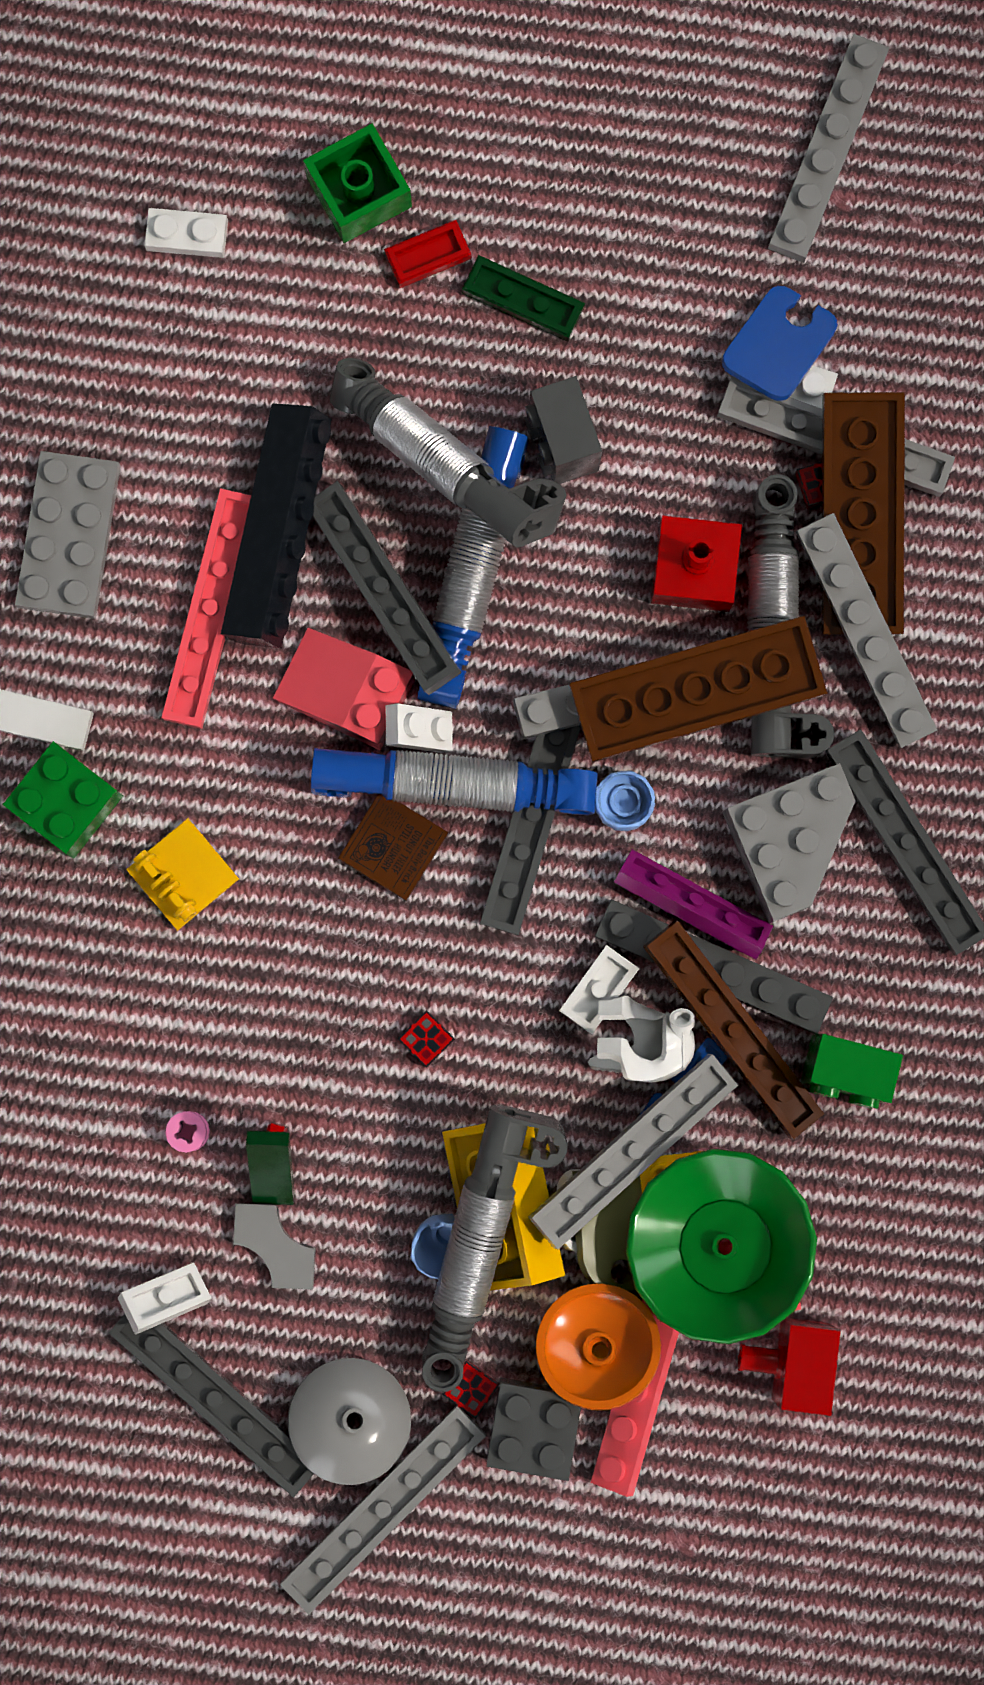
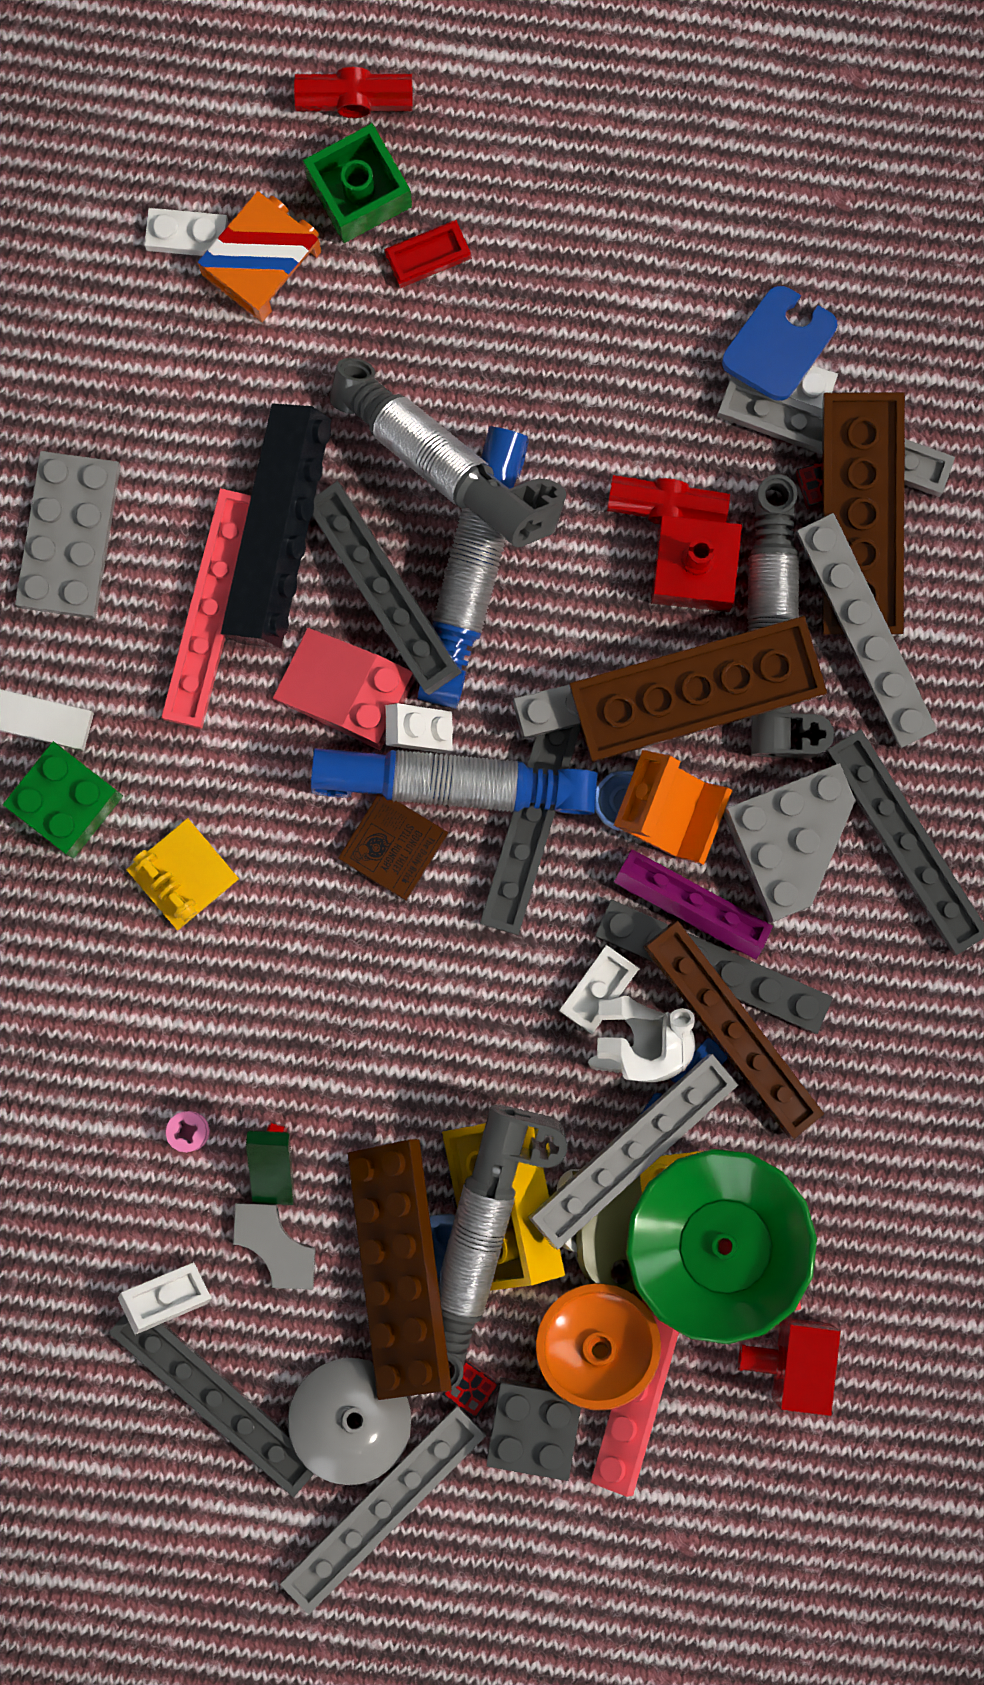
tile [398,1010,455,1068] -> none
dark green tile [462,255,585,342] -> none
dark grey brick [524,376,602,484] -> none
light grey plate [768,34,890,263] -> none
green brick [800,1033,903,1109] -> none
none -> panel [197,191,321,323]
none -> red piece [294,67,413,118]
none -> reddish brown plate [347,1139,452,1400]
none -> red piece [607,475,731,525]
none -> orange panel [613,750,732,865]

